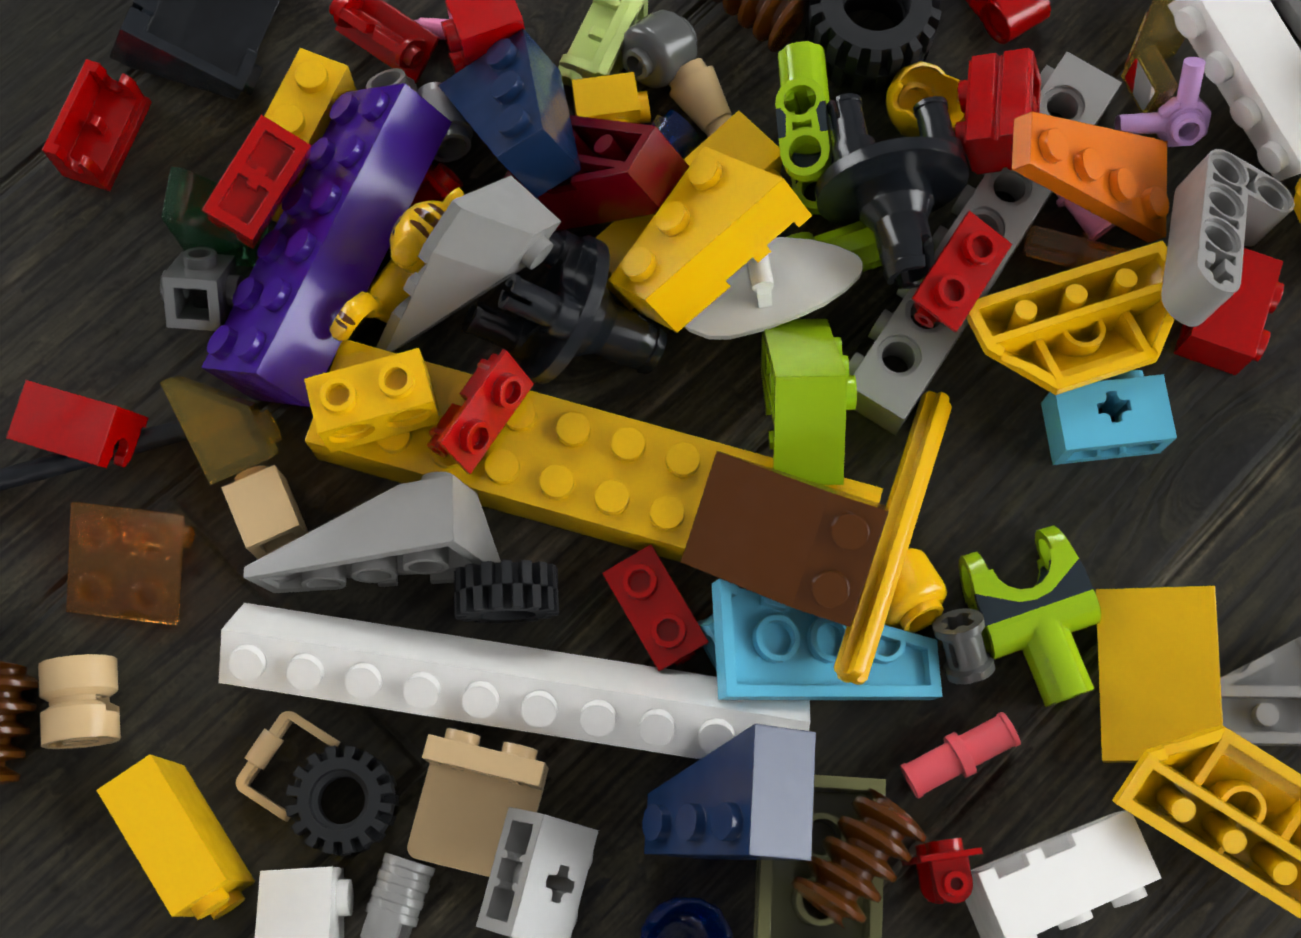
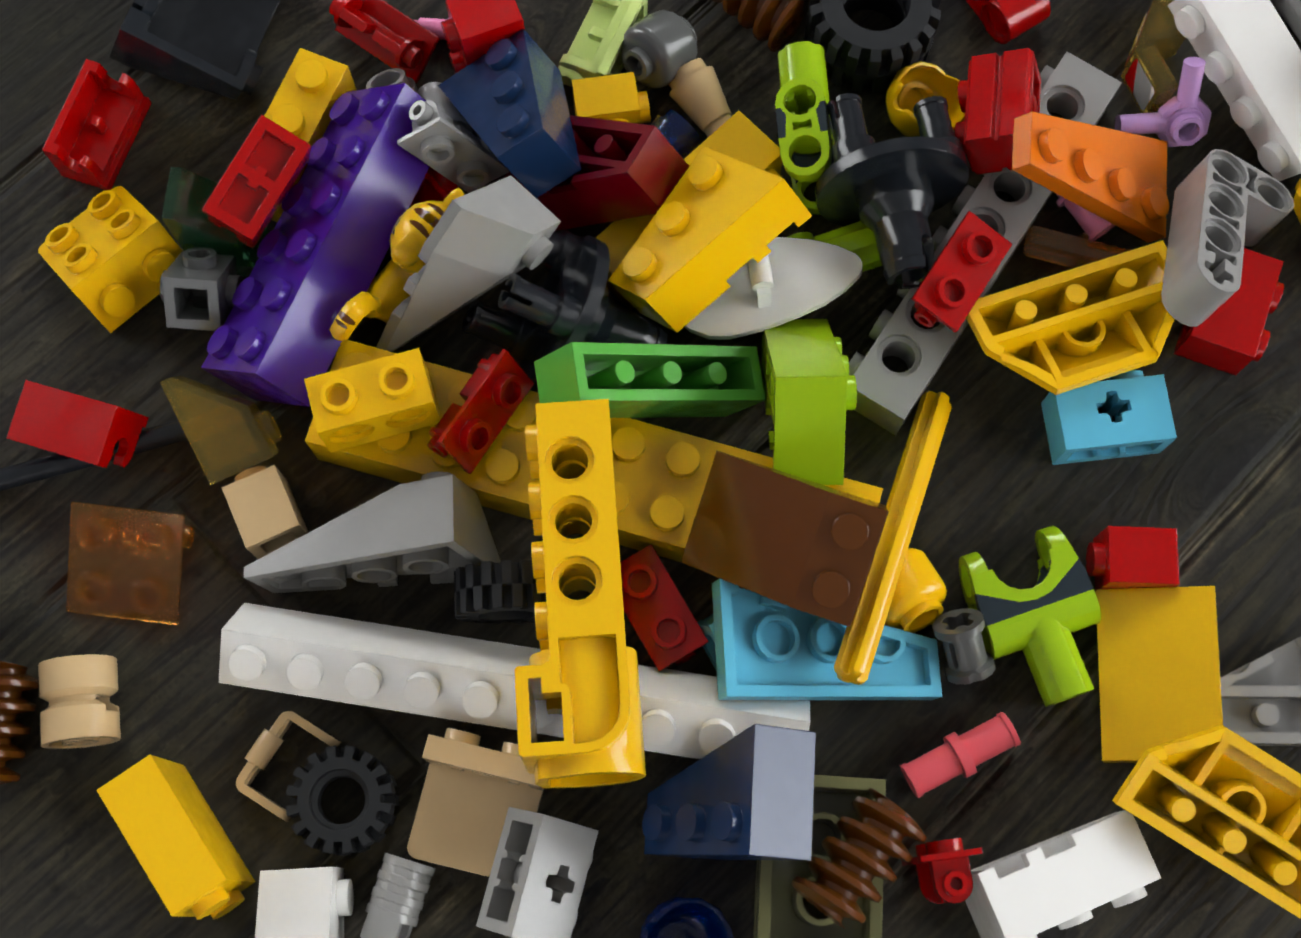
none -> yellow bracket [38,186,184,334]
none -> light grey hinge [397,100,510,193]
none -> yellow brick [514,399,646,788]
none -> bright green brick [534,342,766,418]
none -> red brick [1086,526,1180,593]

